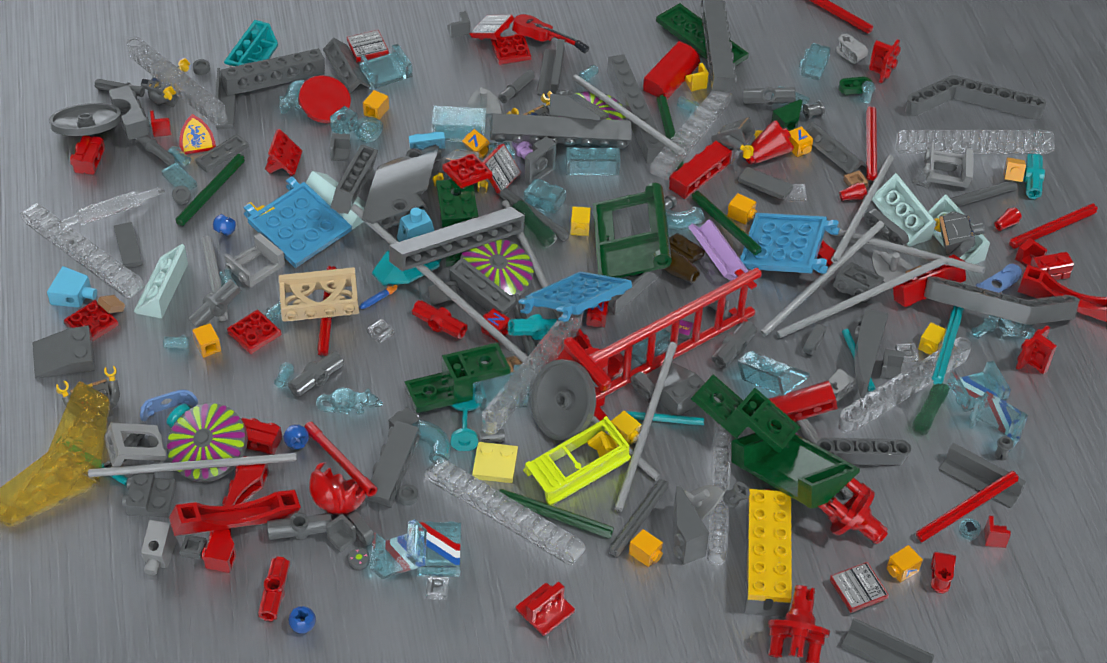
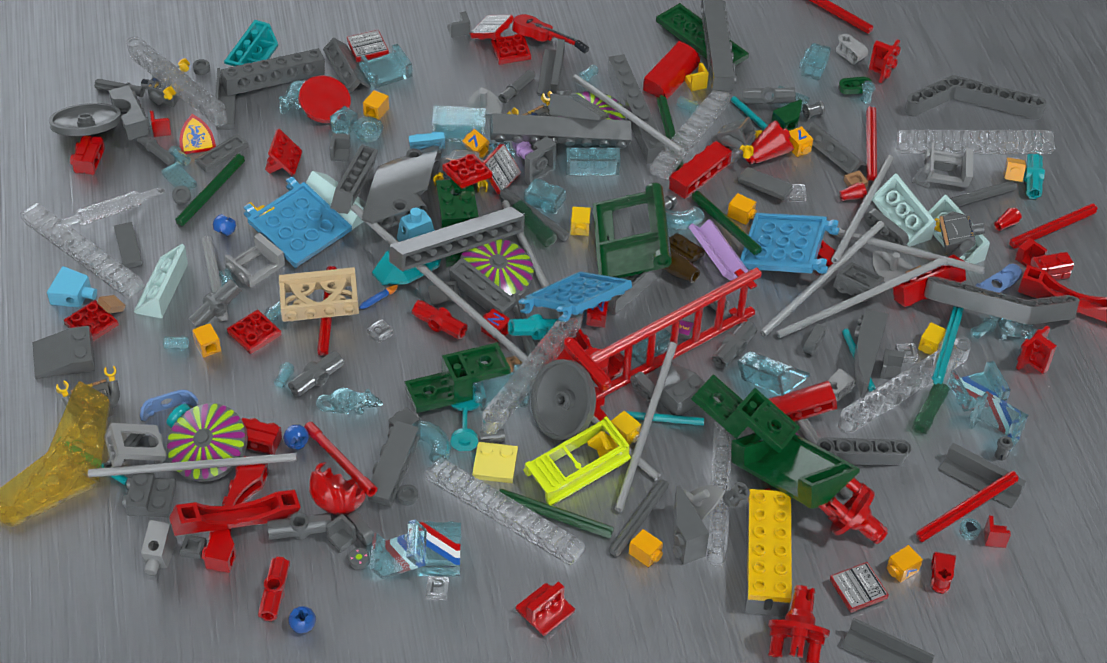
none -> teal piece [731,96,768,130]

